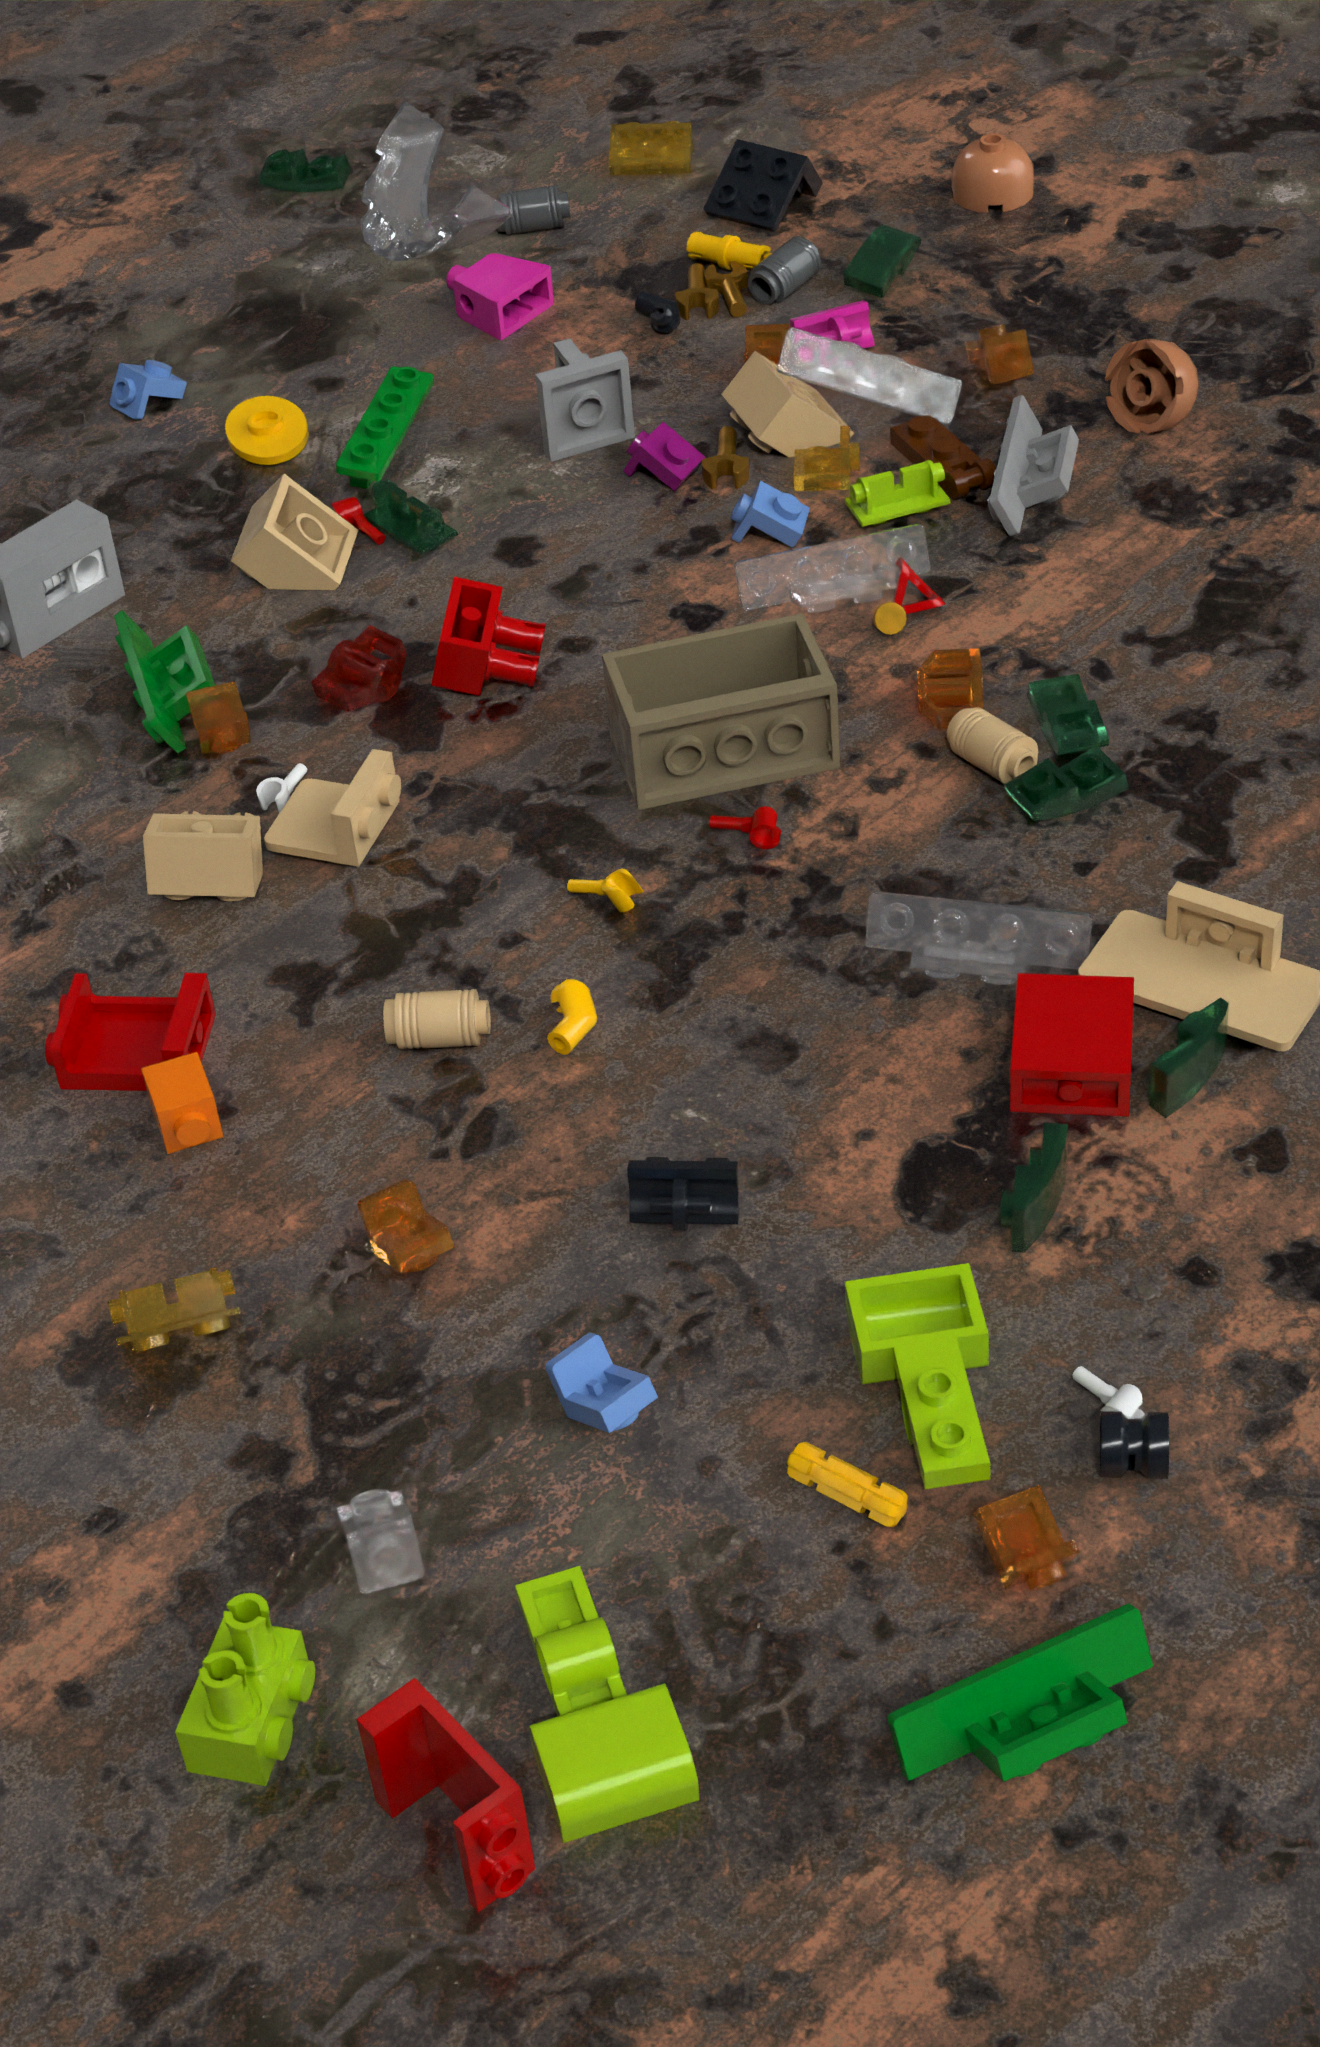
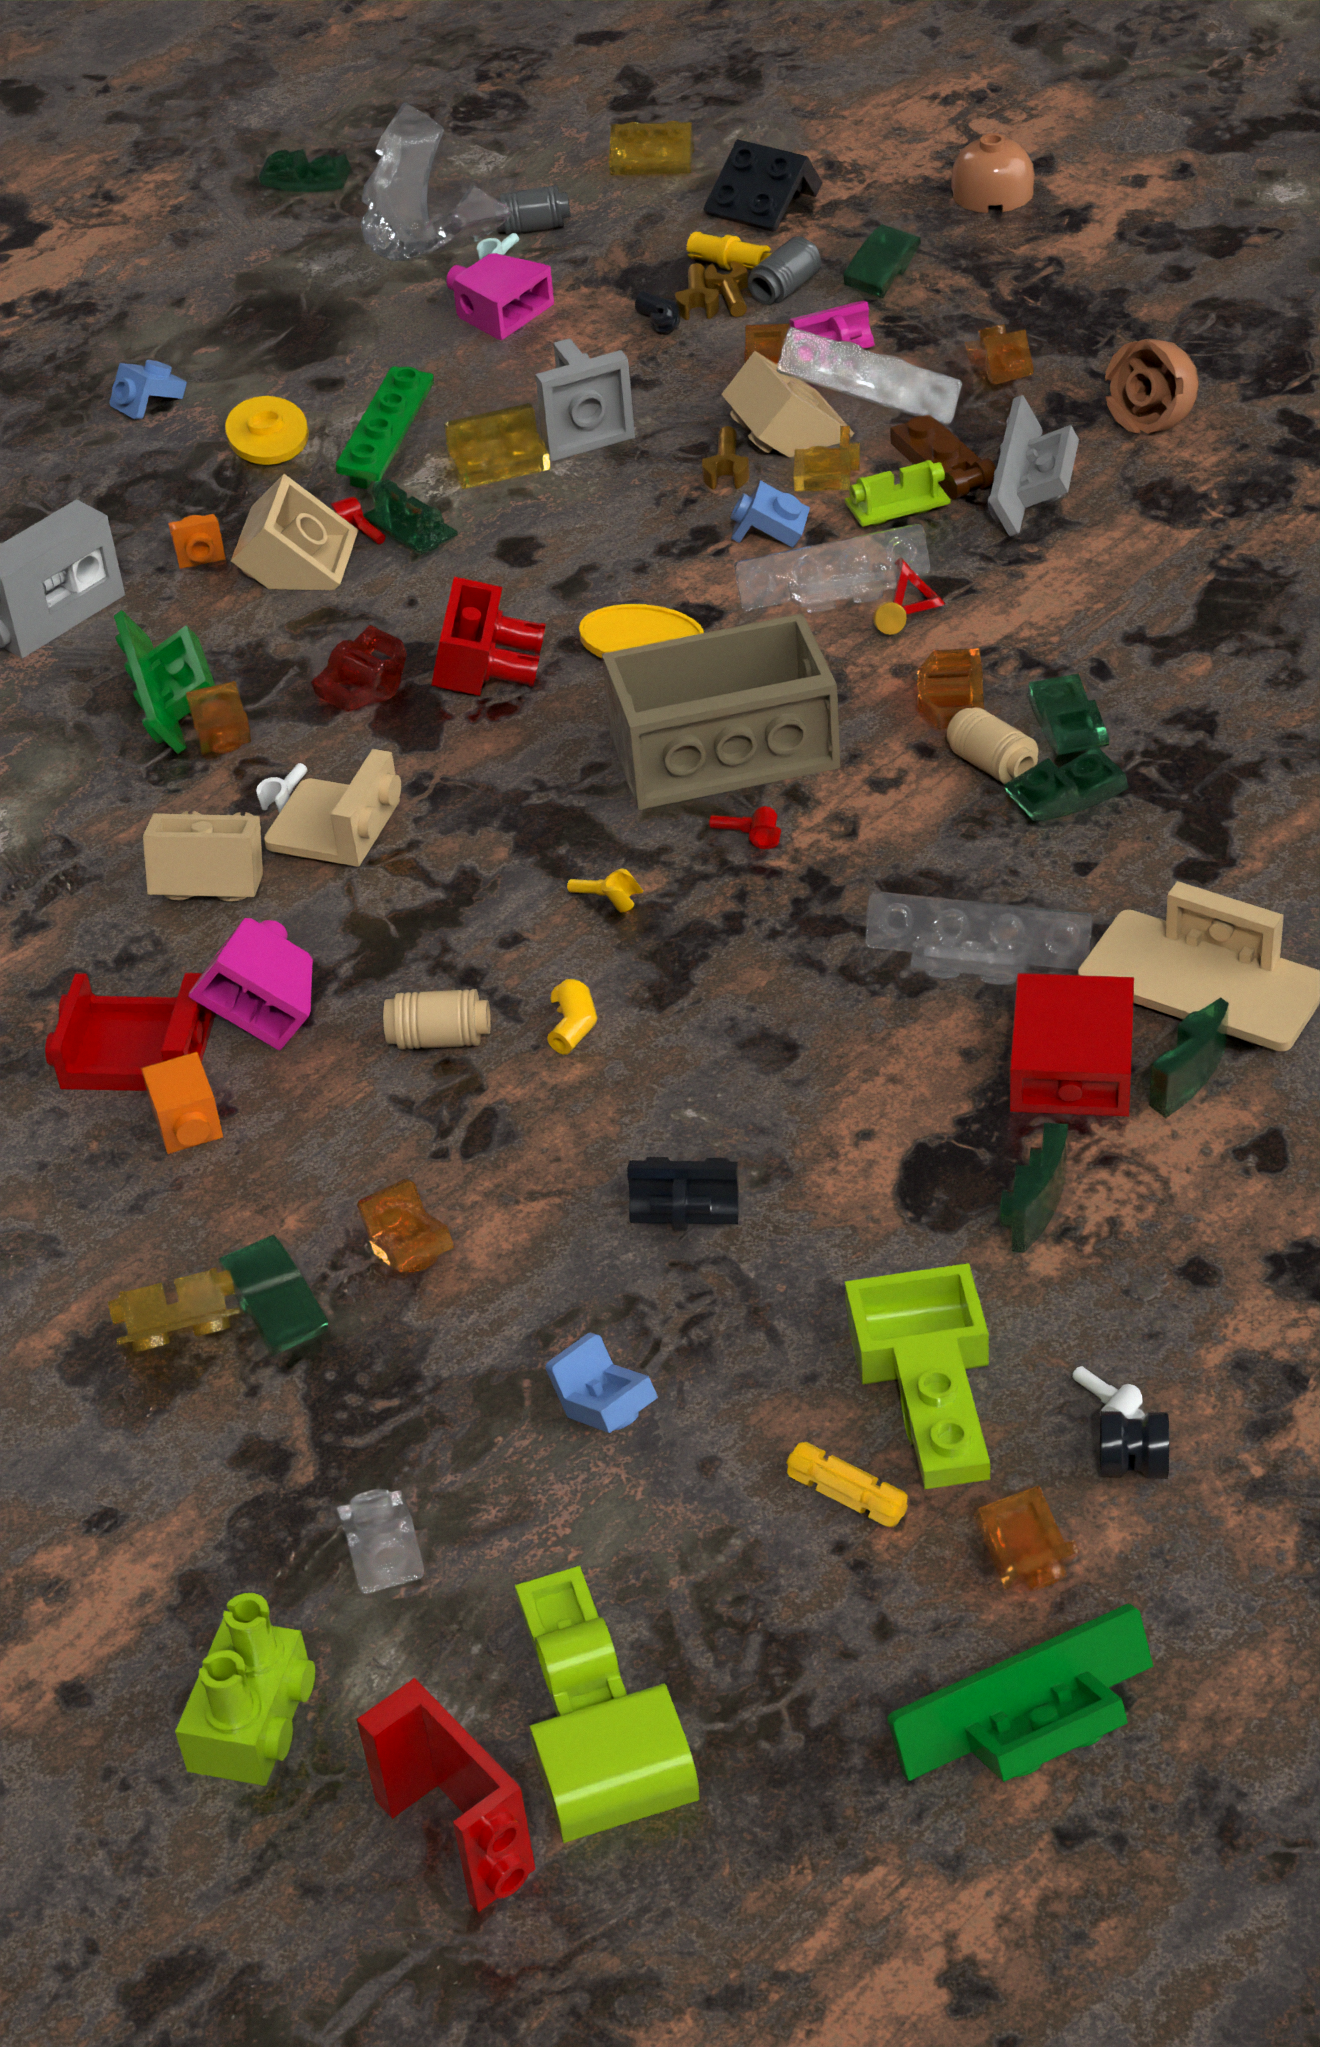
magenta bracket [623,422,705,491] -> none
none -> orange bracket [168,514,226,569]
none -> dark pink torso [188,918,313,1051]
none -> clear green slope [218,1234,328,1357]
none -> clear yellow bracket [444,403,551,490]
none -> light aqua hand [477,233,519,260]
none -> yellow piece [579,604,704,658]

